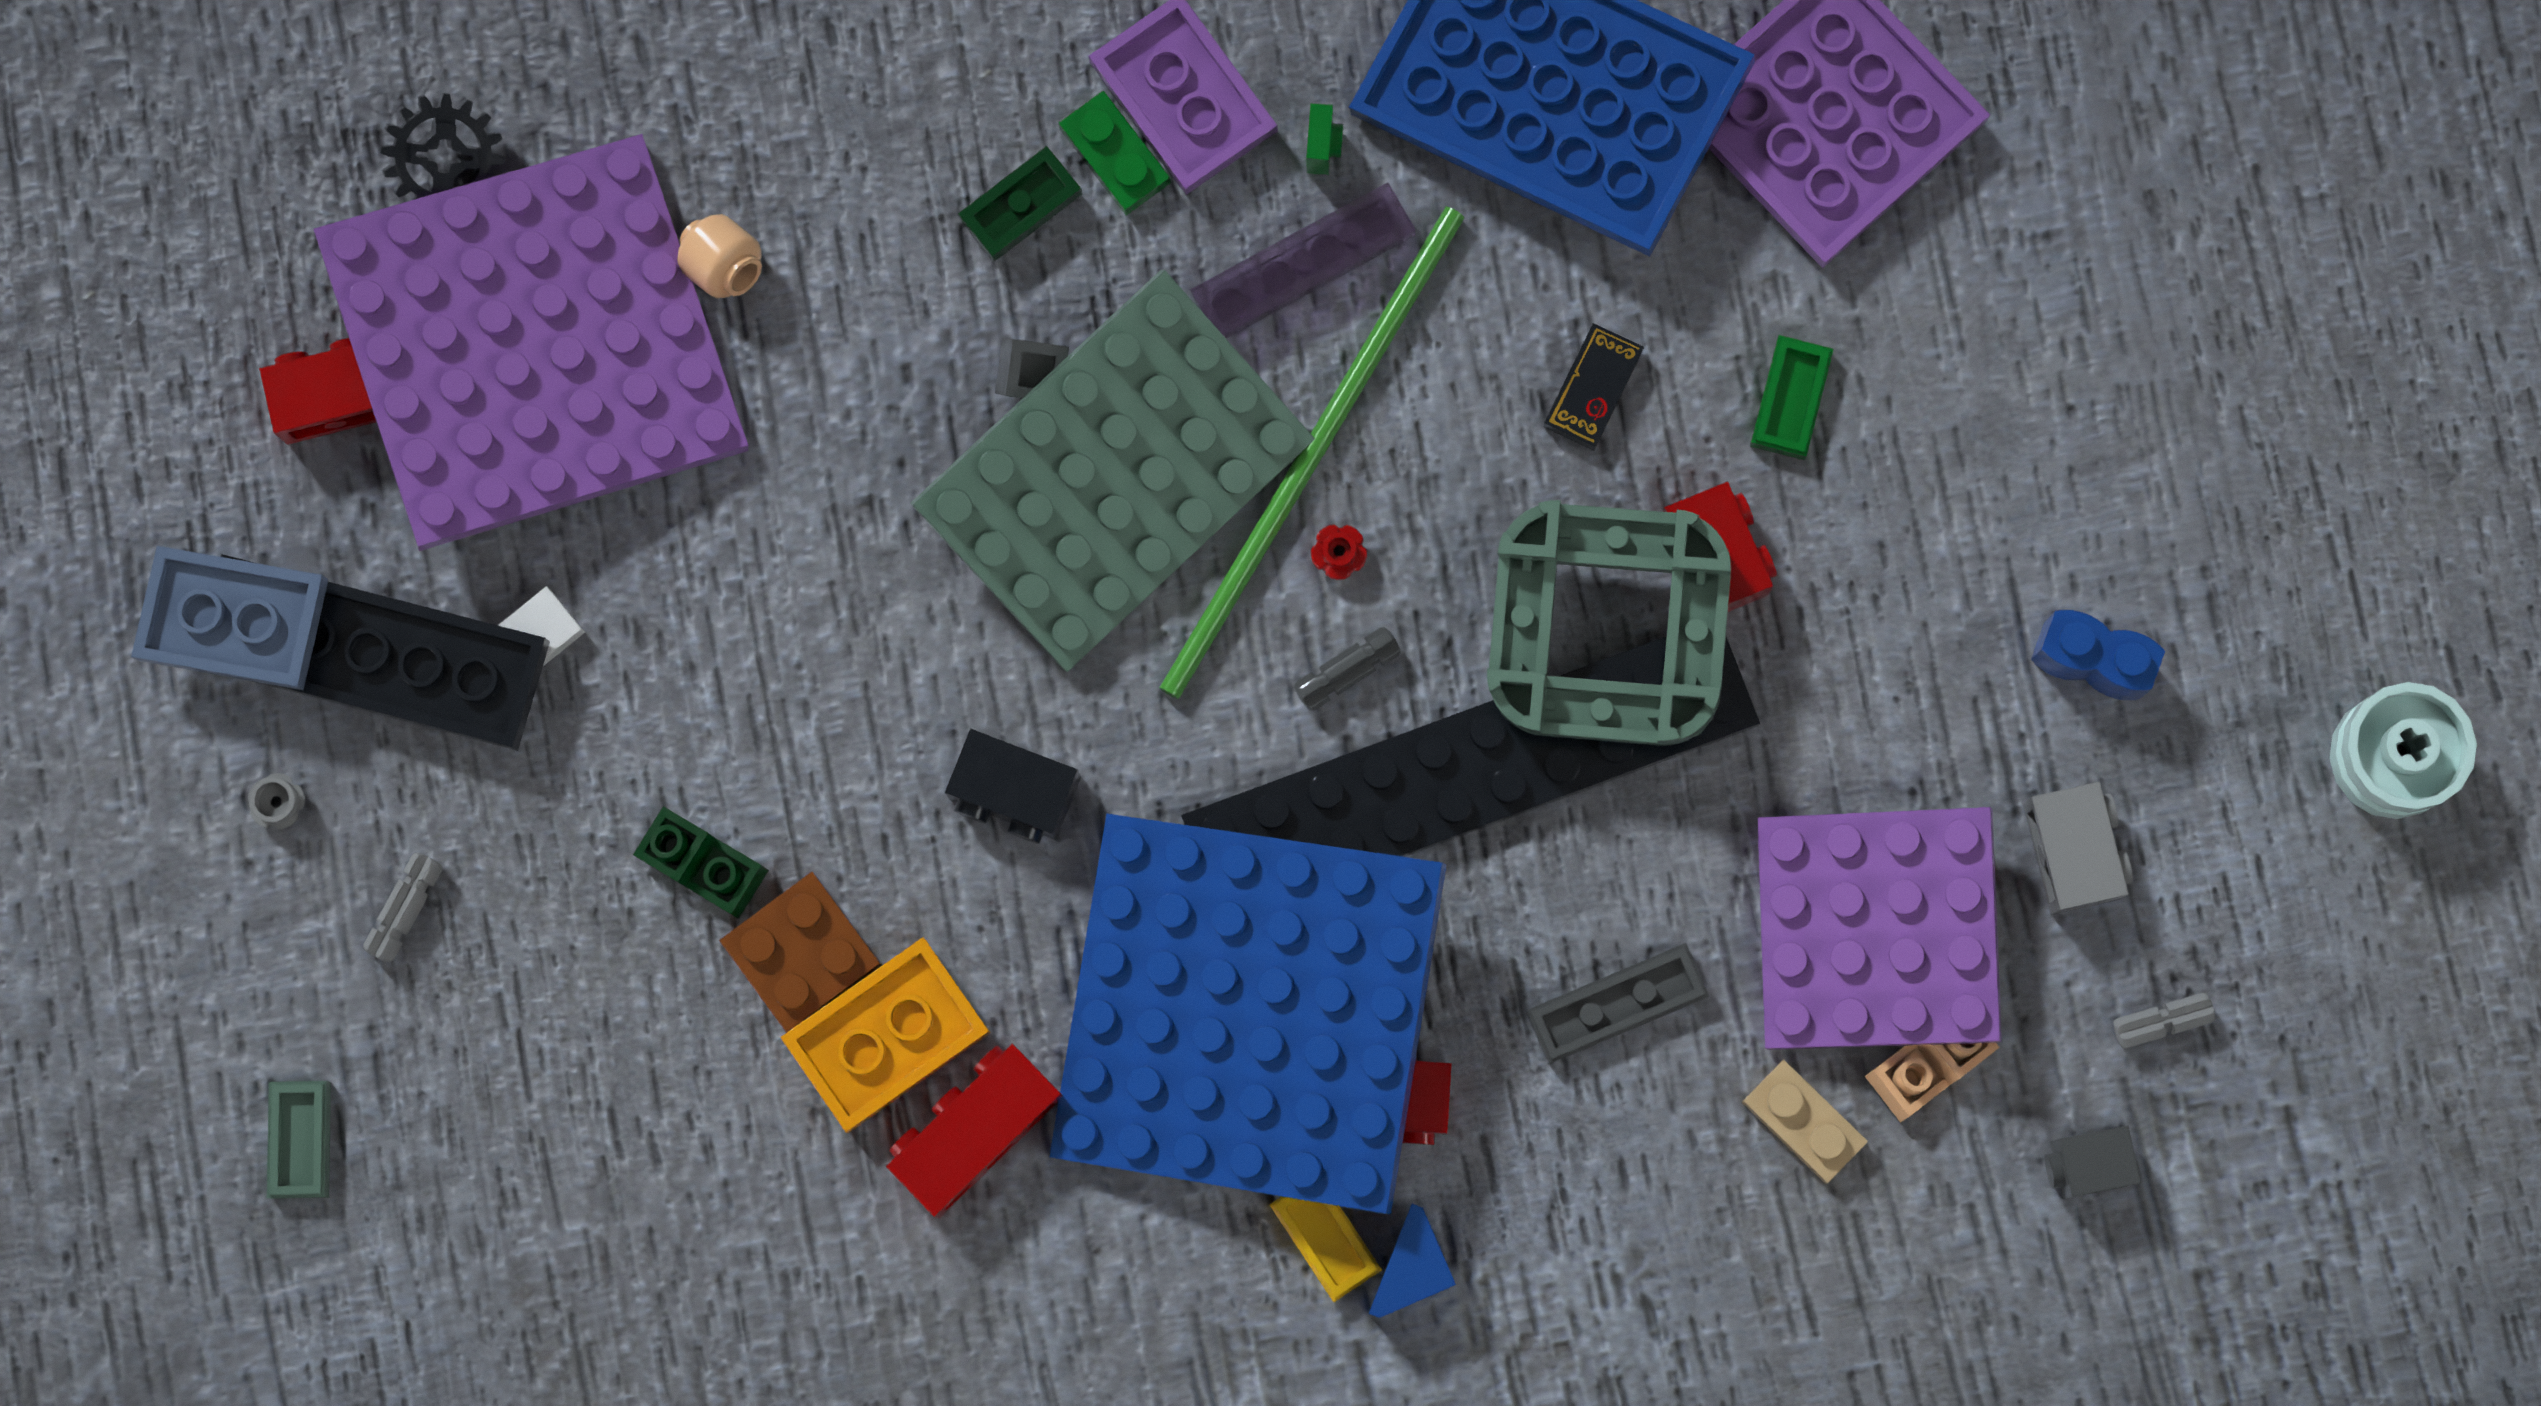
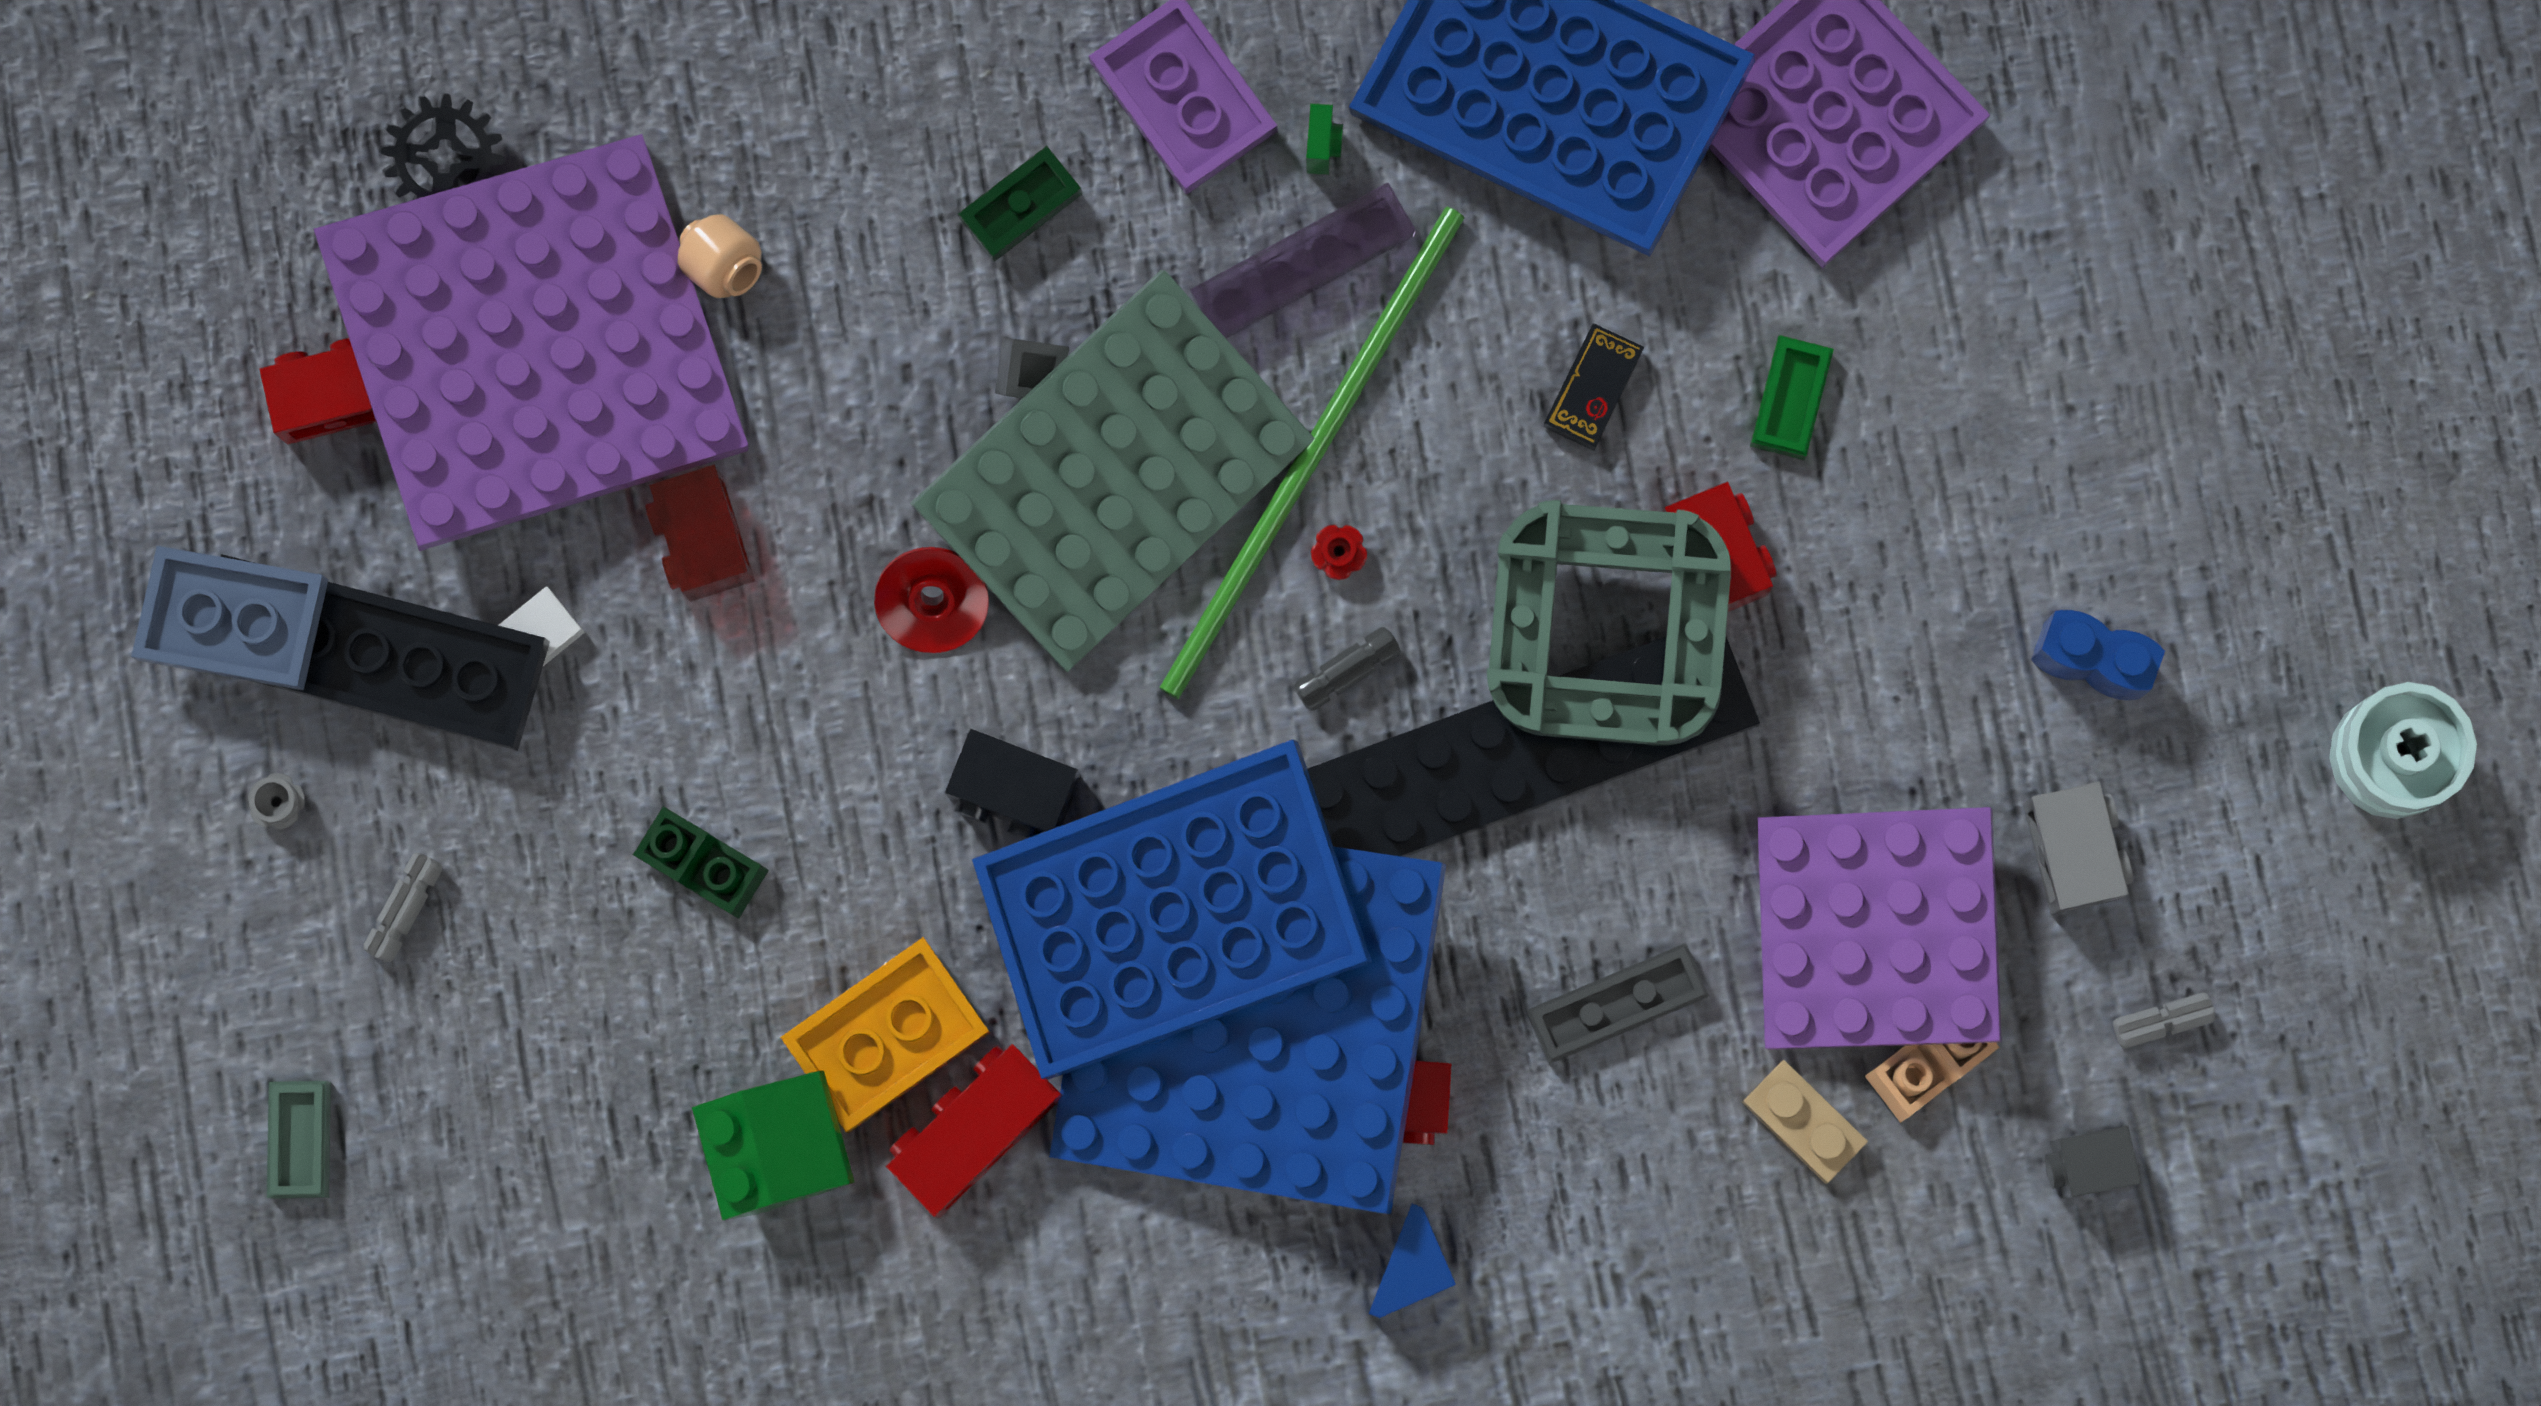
dark orange plate [719,872,882,1033] -> none
green plate [1058,90,1171,216] -> none
yellow tile [1269,1196,1382,1303] -> none
none -> clear red brick [645,464,755,602]
none -> green slope [692,1070,855,1220]
none -> red dish [874,547,989,653]
none -> blue plate [972,739,1372,1080]

